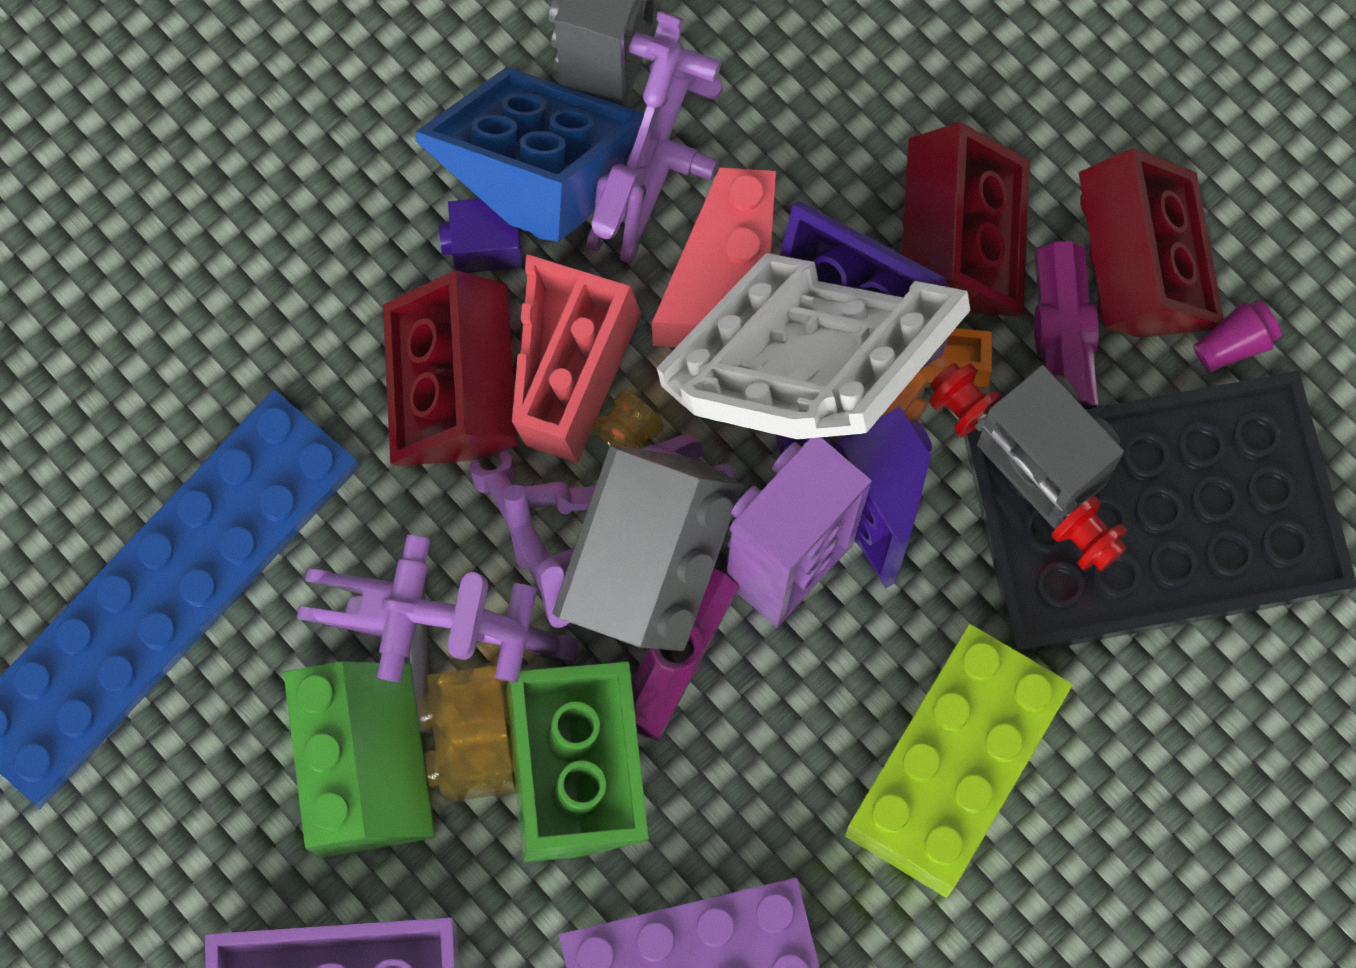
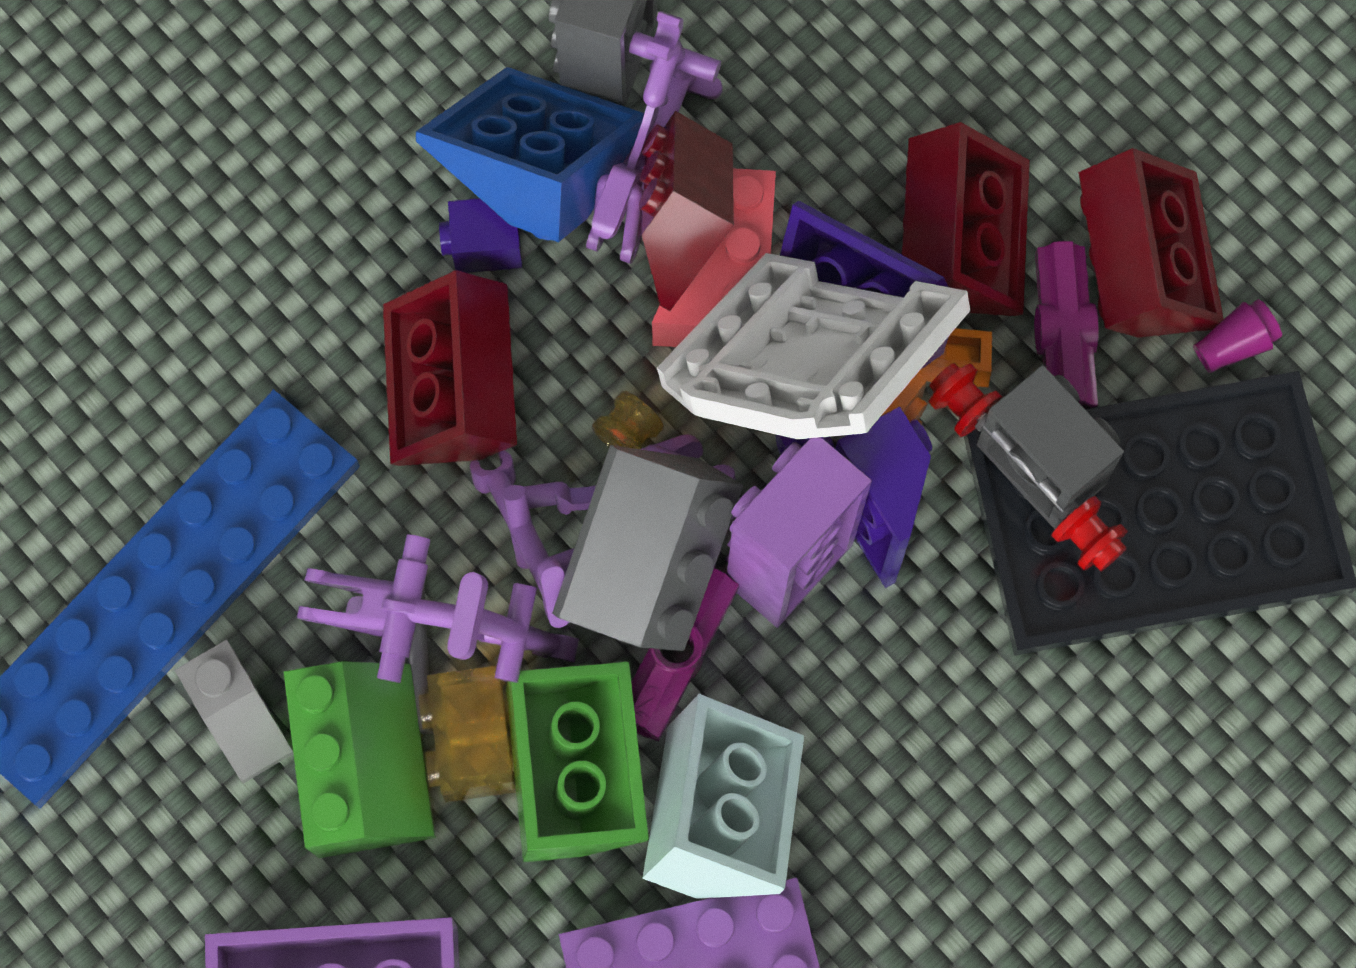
coral wedge [512,254,642,463] -> none
lime brick [845,623,1073,898] -> none
none -> light grey slope [175,640,293,784]
none -> dark red slope [639,111,734,311]
none -> light aqua slope [643,694,804,899]

